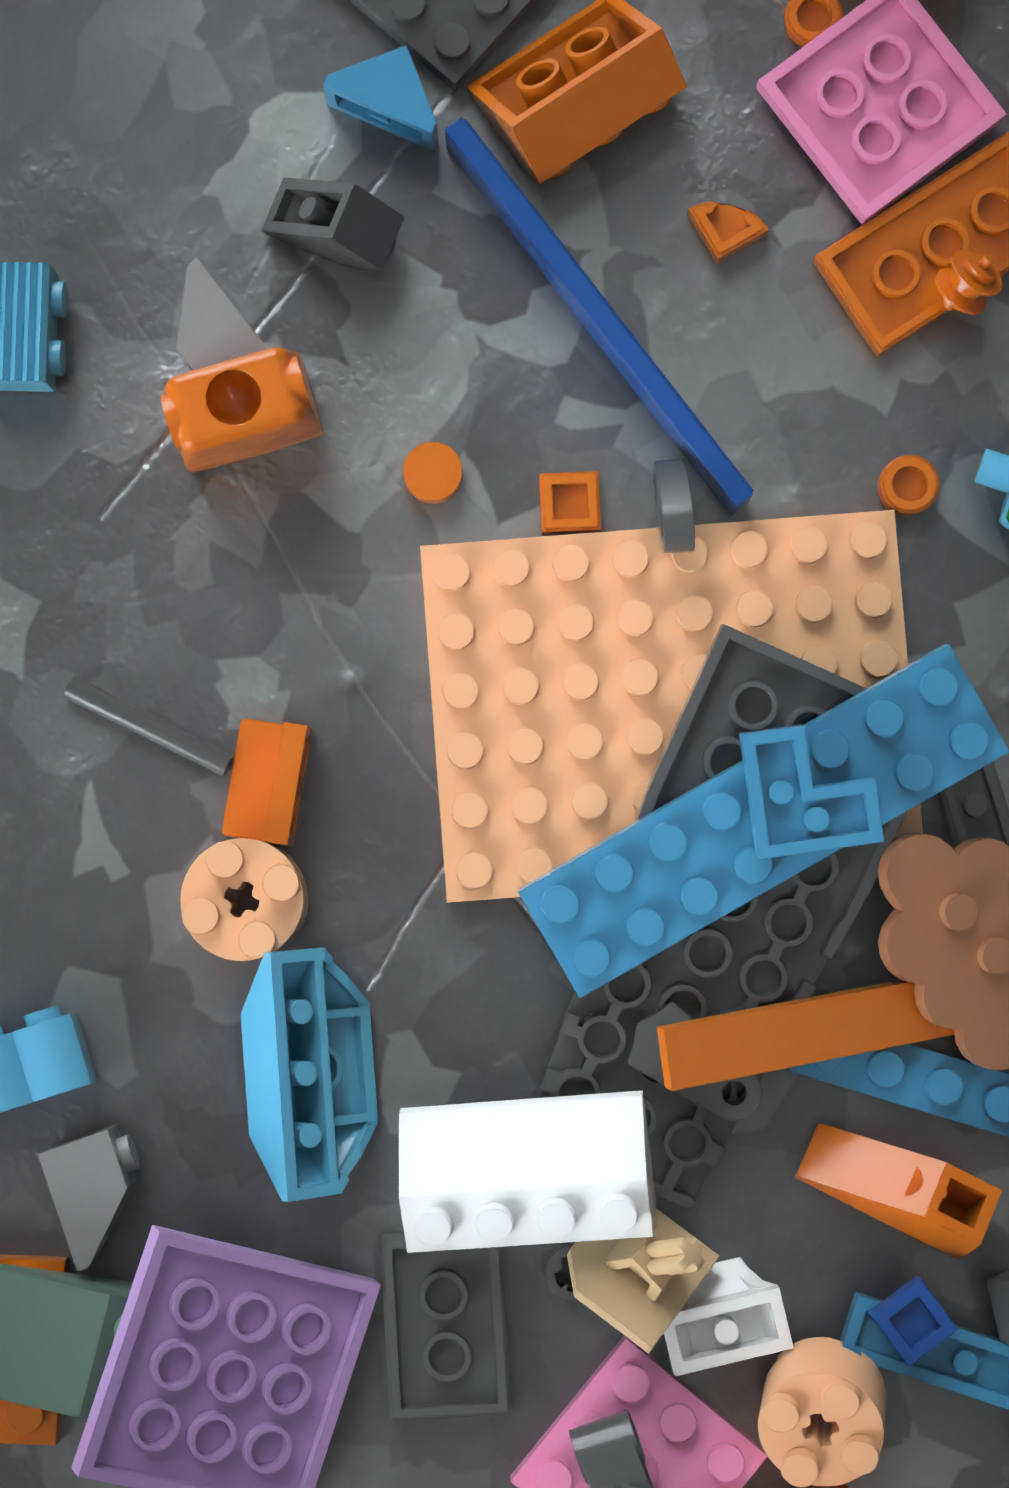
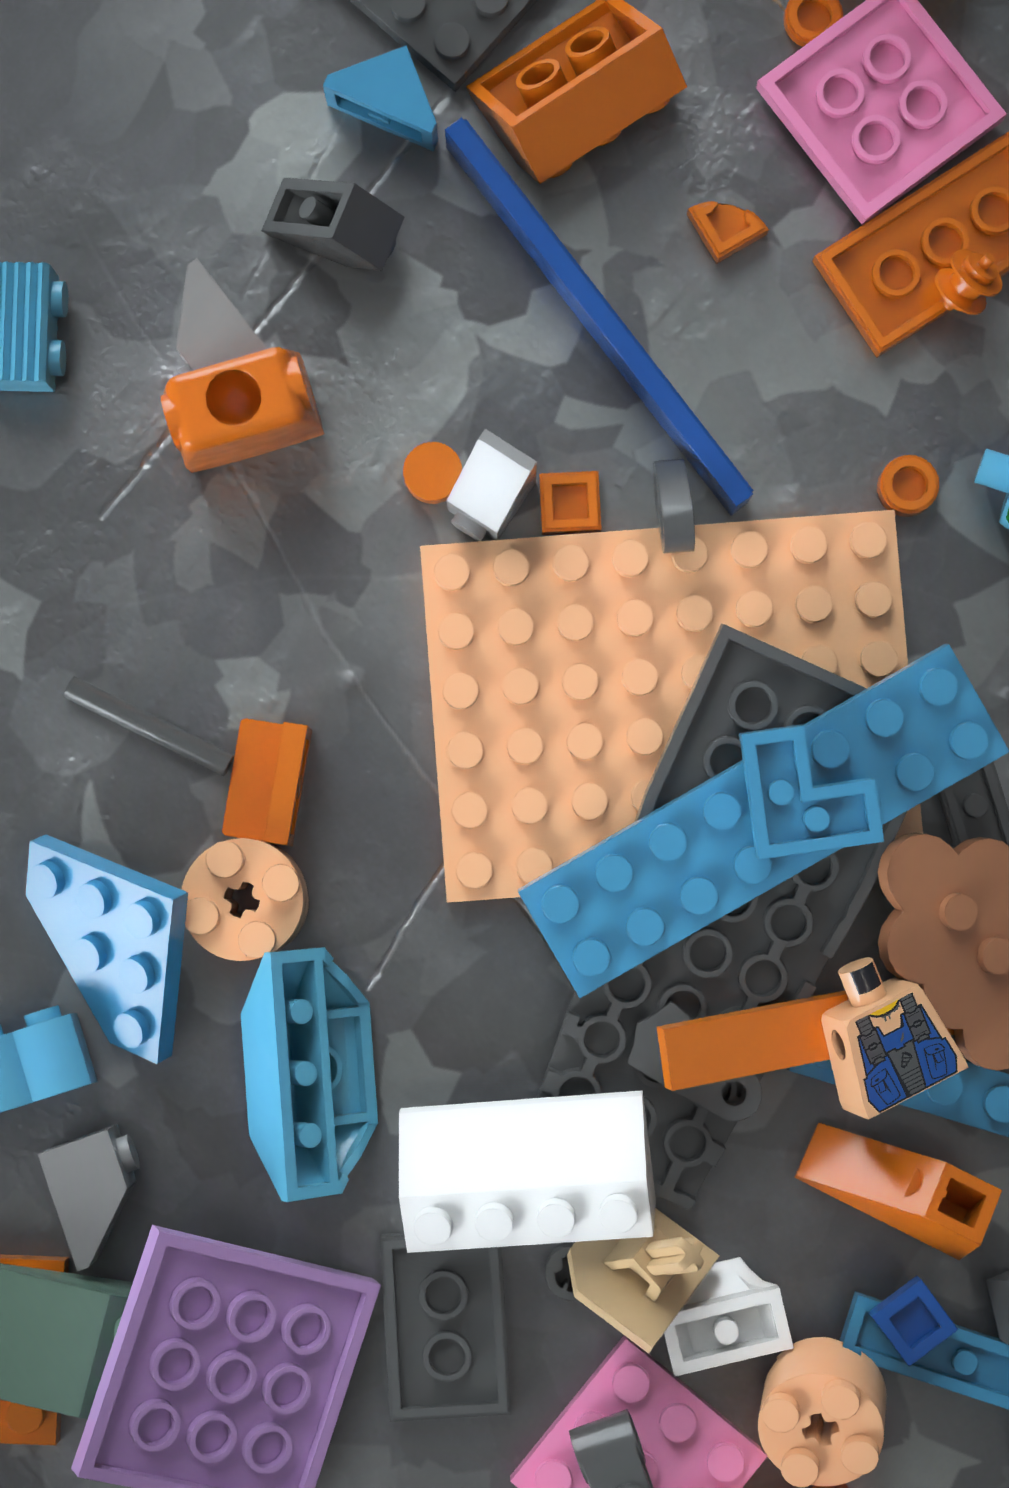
none -> plate [26,834,188,1064]
none -> slope [446,429,537,541]
none -> torso [821,957,969,1120]

